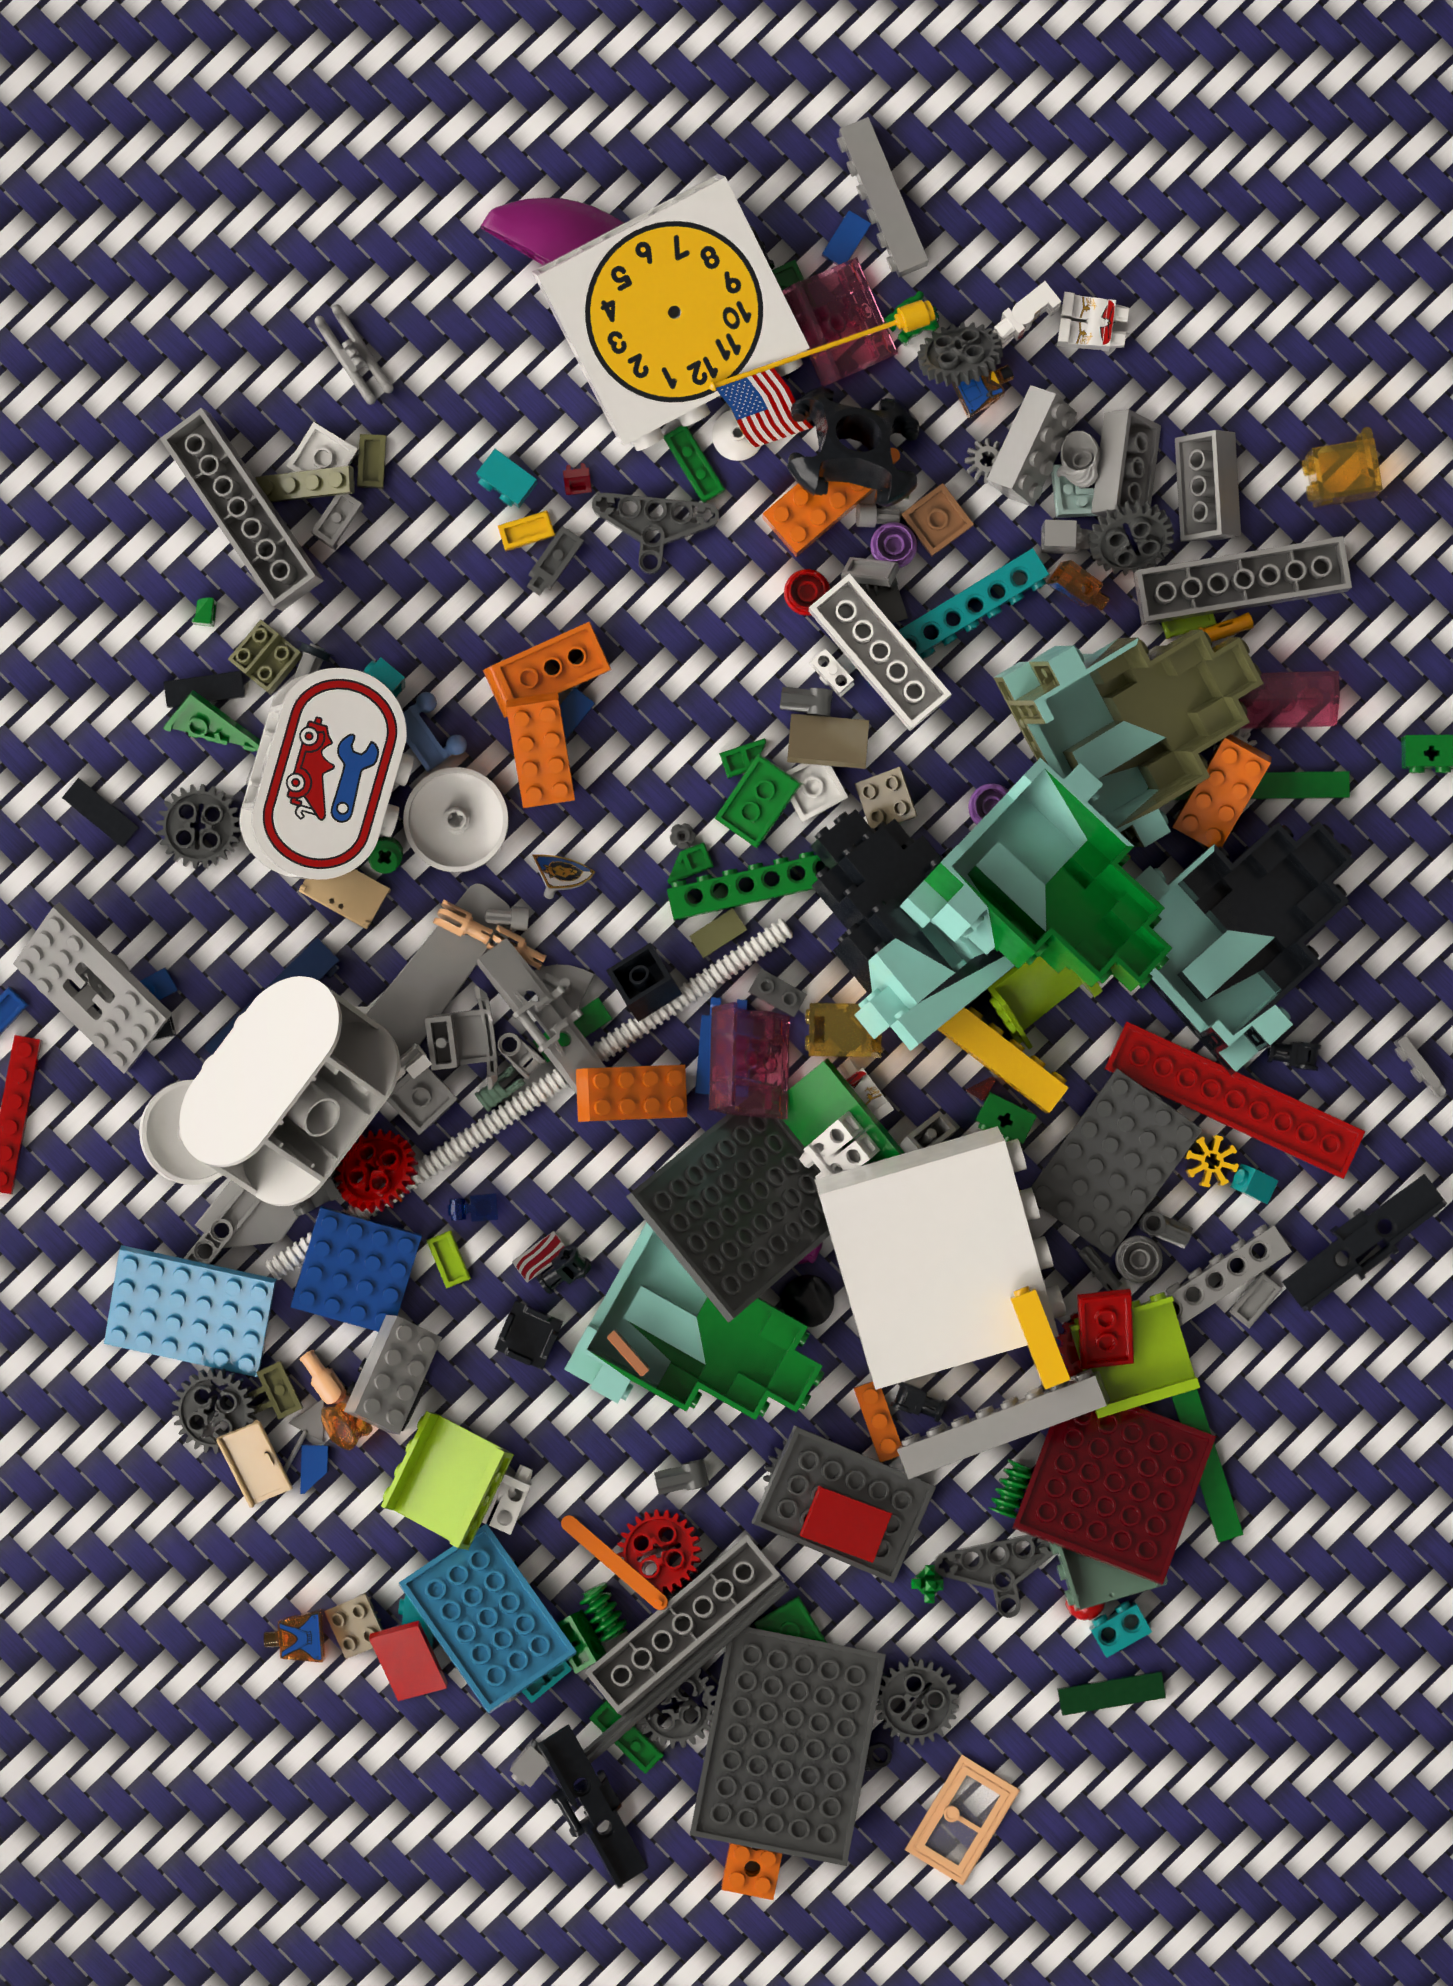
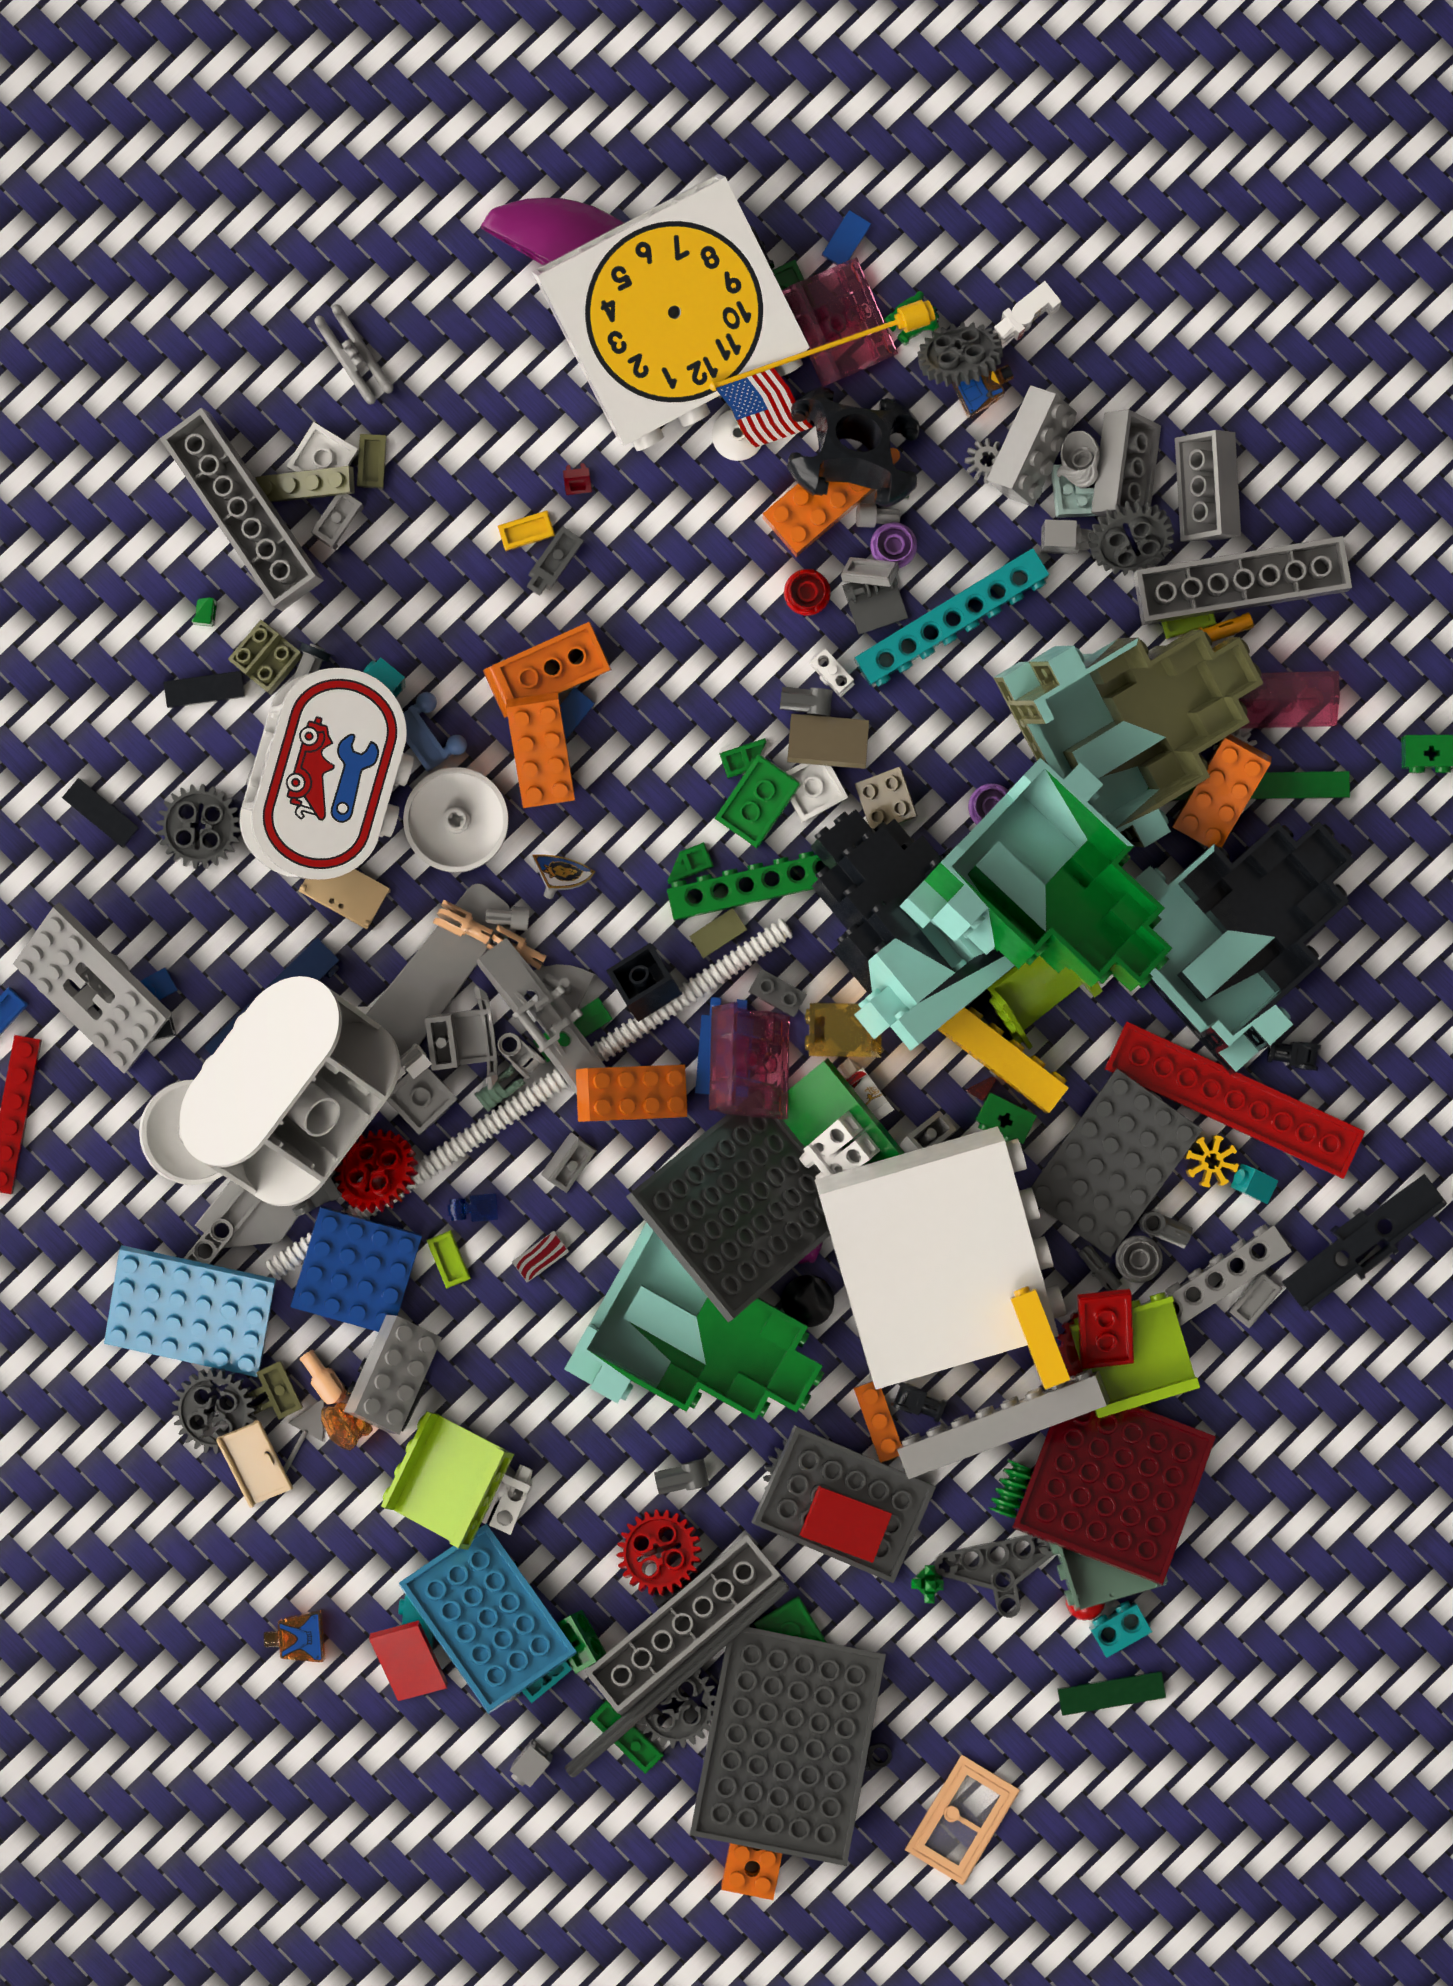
green wing [163,690,261,752] -> none
blue tile [300,1445,329,1494] -> none
dark tan hinge [324,1593,384,1659] -> none
green piece [368,836,403,874] -> none
teal brick [476,449,538,508] -> none
black panel [494,1301,564,1370] -> none
black connector [536,1245,591,1294] -> none
black piece [537,1724,648,1889] -> none
orange piece [561,1515,668,1610] -> none
green piece [579,1582,628,1643] -> none
dark grey beam [592,493,719,575] -> none
nougat tile [607,1328,650,1377] -> none
green tile [663,425,725,503] -> none
dark grey plate [670,823,695,849] -> none
white brick [809,573,952,731] -> none
light grey brick [836,117,928,278] -> none
dark grey gear [876,1658,959,1745] -> none
medium nougat plate [901,483,974,557] -> none
clear orange torso [1047,560,1110,611] -> none
white hips [1057,292,1129,351] -> none
green tile [1171,1389,1244,1543] -> none
clear yellow container [1302,427,1383,508] -> none
light grey hinge [1393,1036,1446,1097] -> none
none -> light grey slope [541,1133,597,1193]

